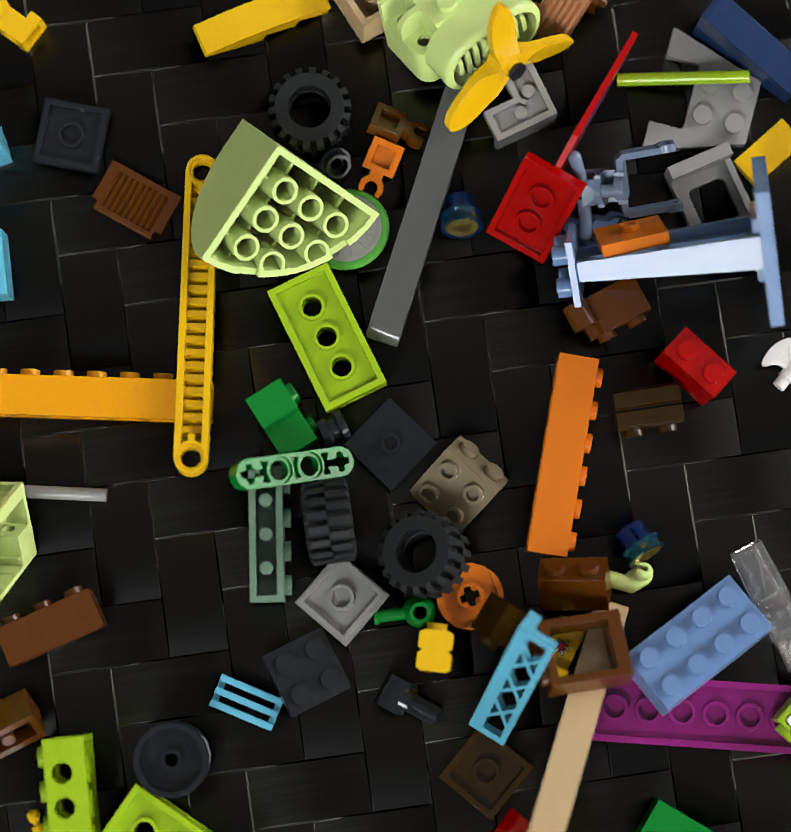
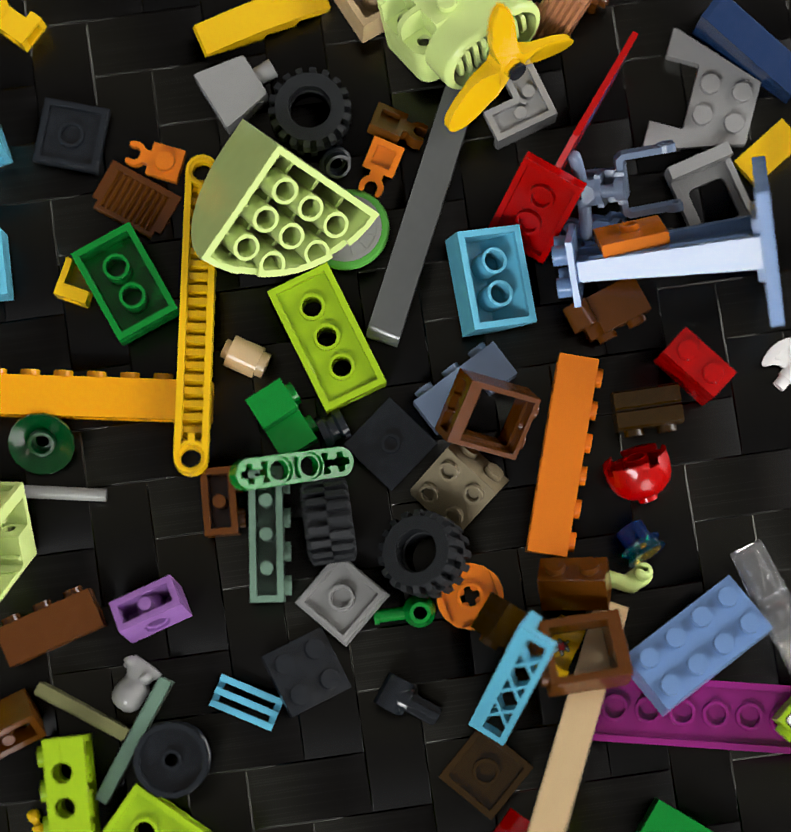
yellow brick [415,622,454,673] -> none
clear blue piece [440,192,484,239] -> none
lime bar [617,70,750,87] -> none
none -> dark green dish [8,413,75,474]
none -> olive tile [34,682,132,741]
none -> yellow panel [53,256,93,309]
none -> green brick [71,222,179,346]
none -> sand green tile [95,676,174,804]
none -> medium lavender brick [109,575,193,644]
none -> light grey animal [112,655,162,713]
none -> orange plate [124,141,187,185]
none -> light grey torso [194,55,278,135]
none -> reddish brown brick [200,466,247,538]
none -> tan brick [220,335,272,378]
none -> sand blue arch [413,341,517,436]
none -> reddish brown window [435,368,541,460]
none -> medium azure slope [445,224,537,337]
none -> red cylinder [602,443,672,504]

